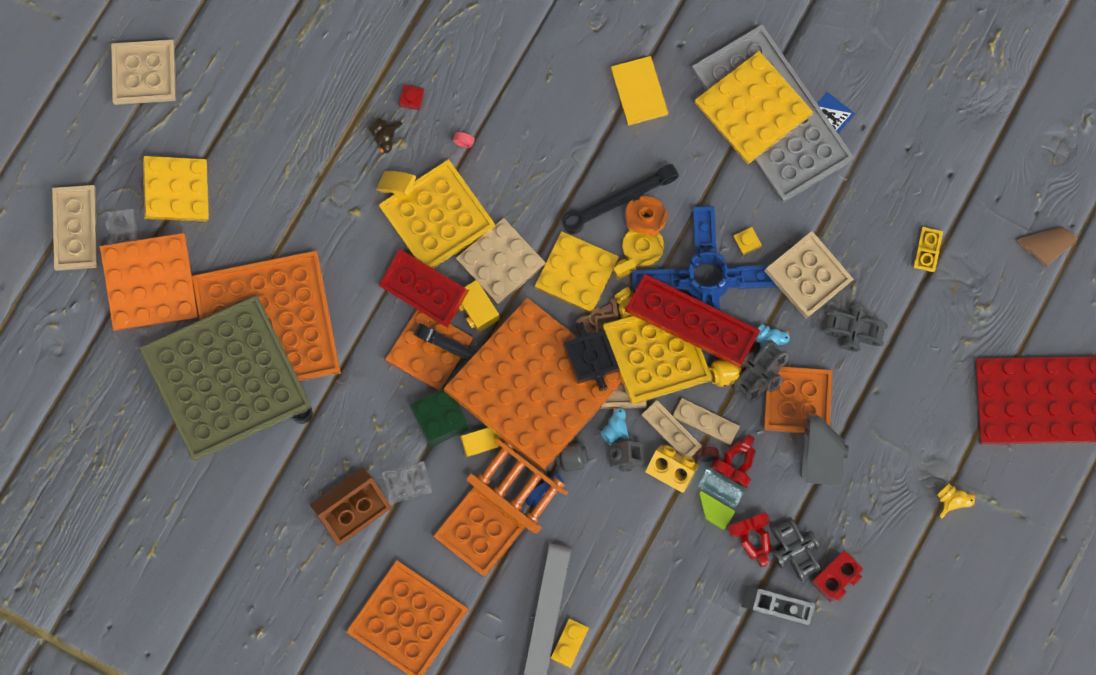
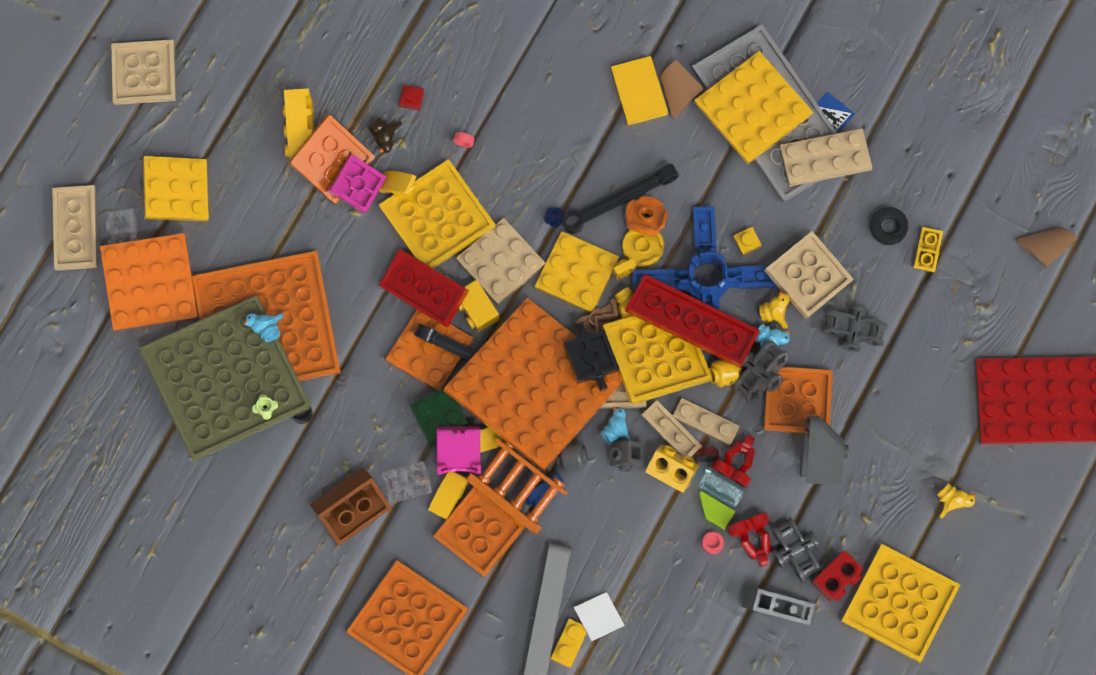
none -> medium azure animal [244,313,284,343]
none -> yellowish green plate [252,394,278,420]
none -> yellow wedge [283,88,315,159]
none -> orange plate [288,115,375,204]
none -> dark pink piece [326,154,386,214]
none -> yellow slope [428,472,468,520]
none -> dark pink piece [436,426,481,475]
none -> clear blue plate [544,207,564,227]
none -> white sticker [574,592,625,641]
none -> medium nougat slope [660,60,704,119]
none -> coral tile [702,531,724,554]
none -> yellow animal [759,291,790,329]
none -> tan plate [780,128,872,187]
none -> yellow plate [841,544,960,663]
none -> black tyre [870,207,908,245]

